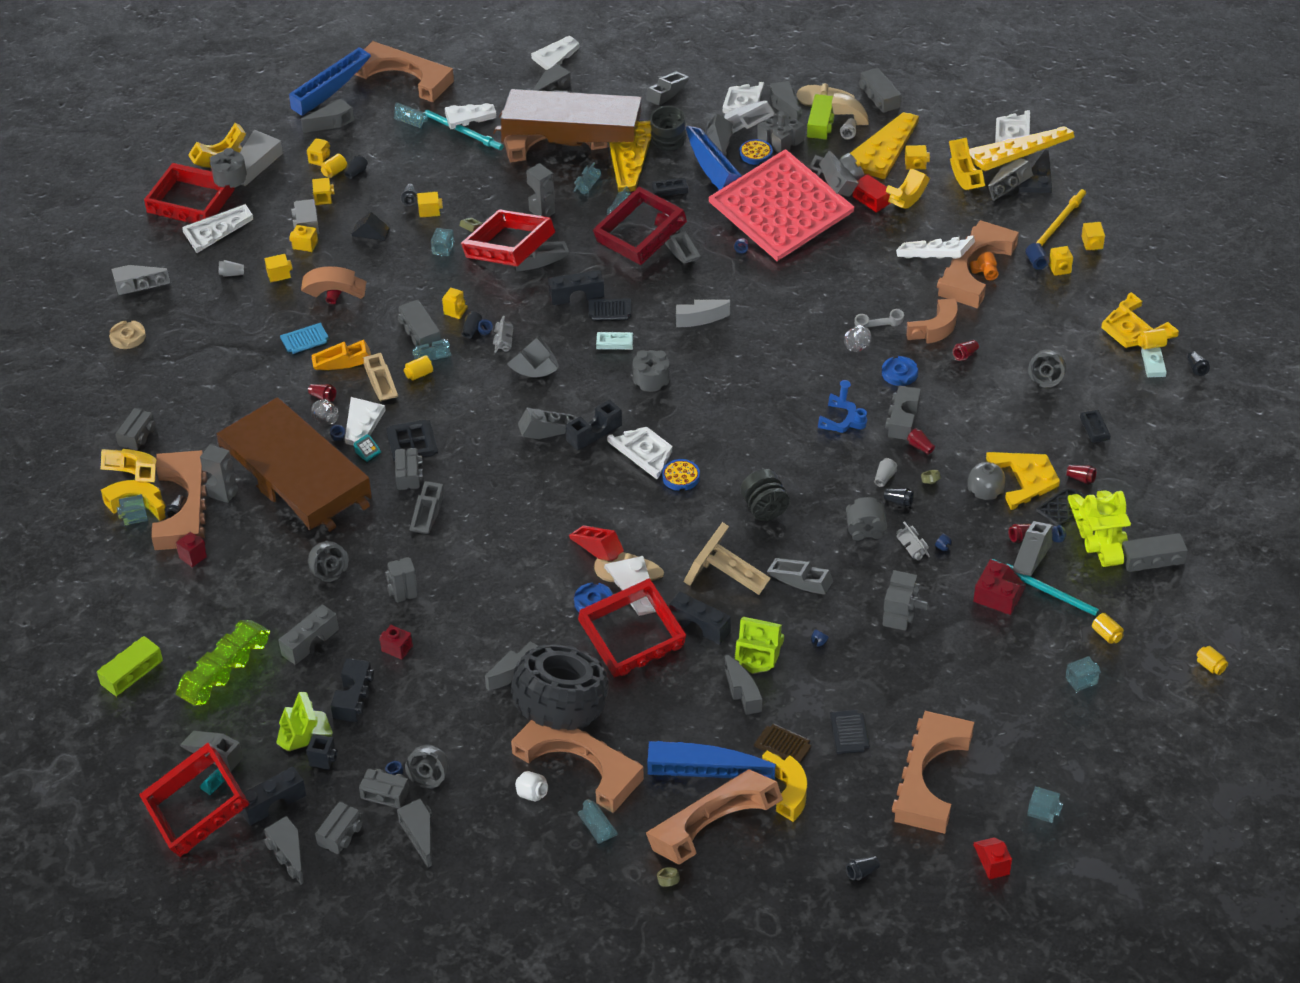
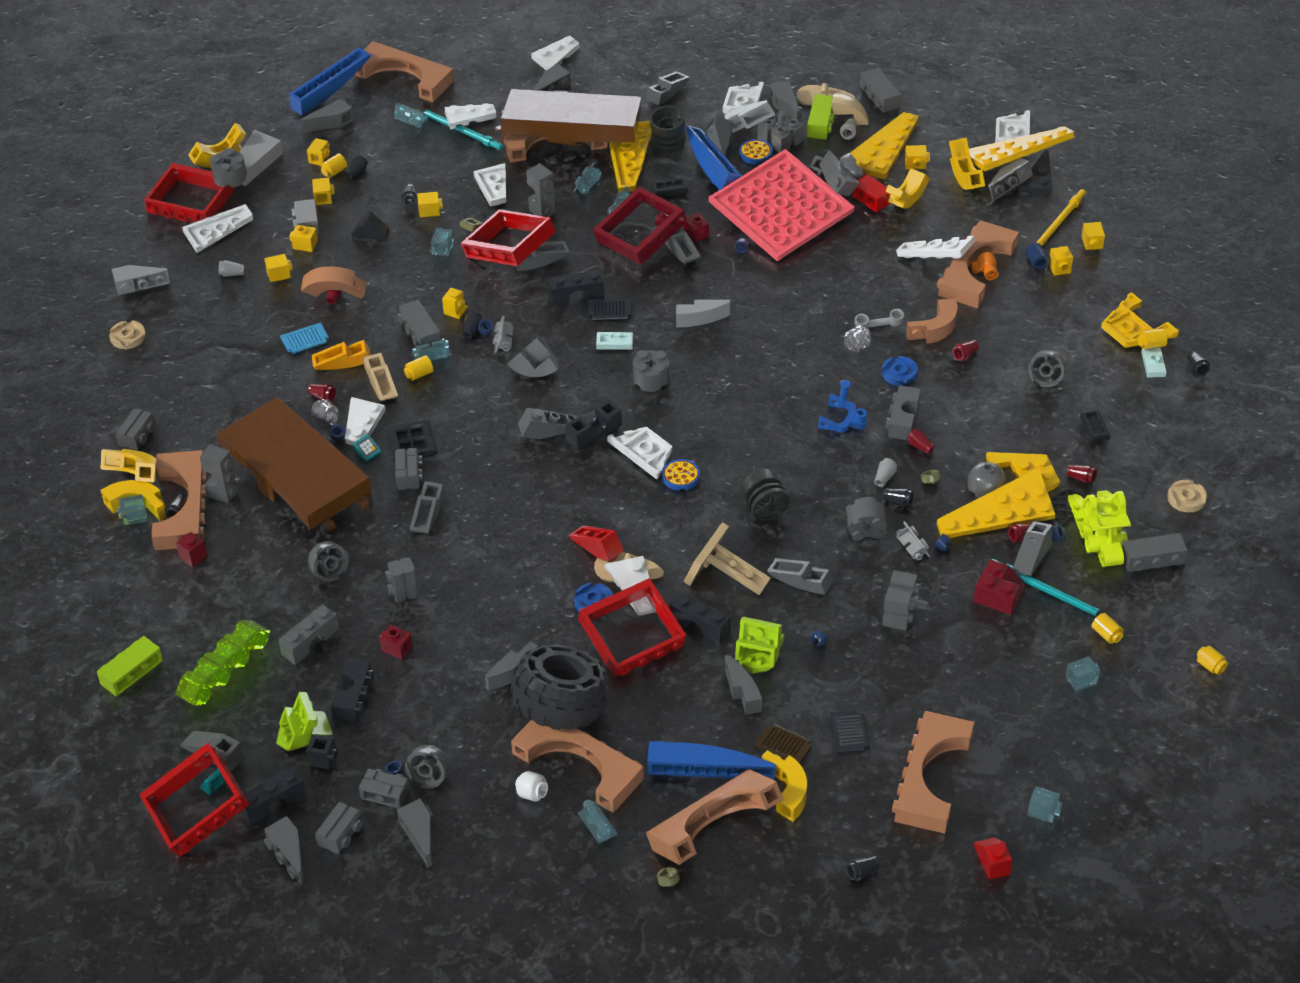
none -> white wing [474,163,506,207]
none -> dark red brick [684,212,709,243]
none -> yellow wing [937,468,1055,538]
none -> tan tile [1167,480,1207,512]

